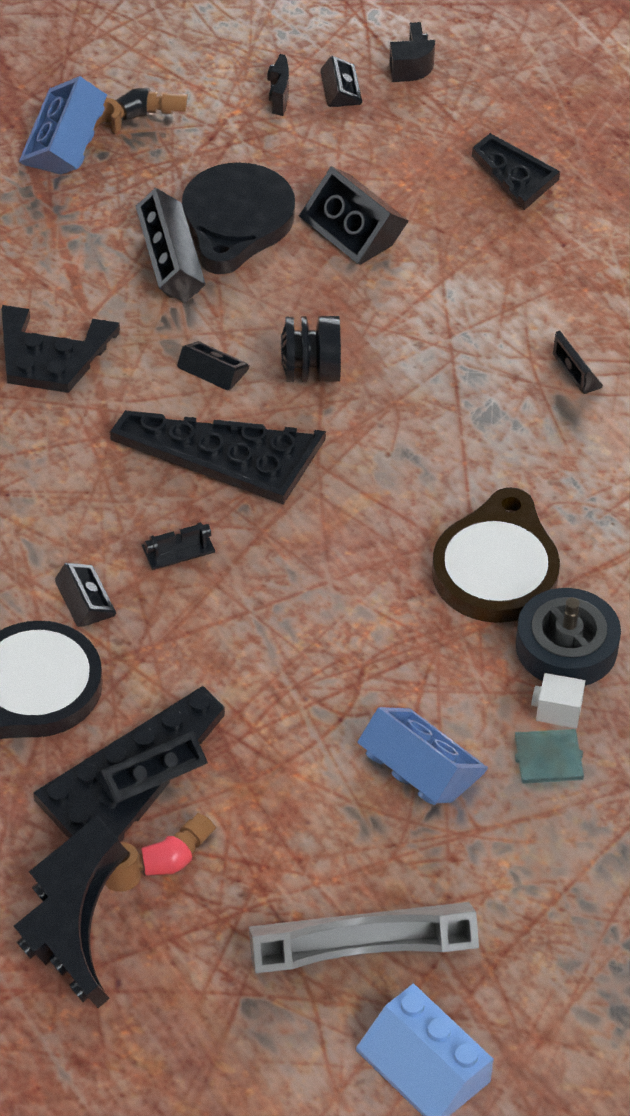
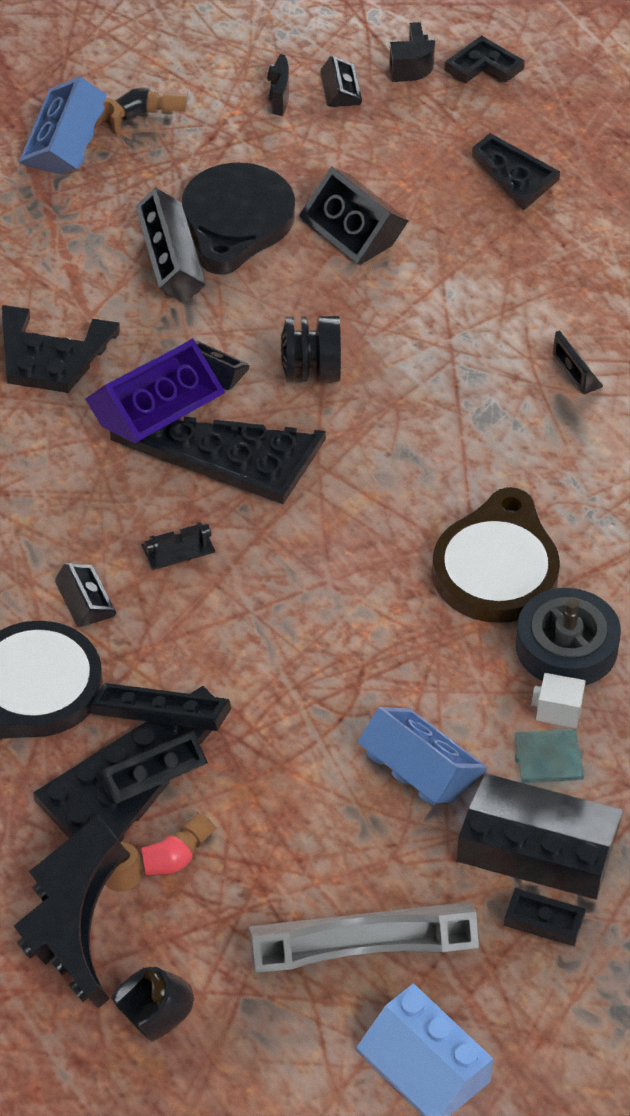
none -> dark purple slope [85,338,225,443]
none -> black tile [90,683,231,731]
none -> black piece [111,967,195,1042]
none -> black plate [444,35,525,83]
none -> black slope [456,773,623,900]
none -> black plate [504,888,586,947]

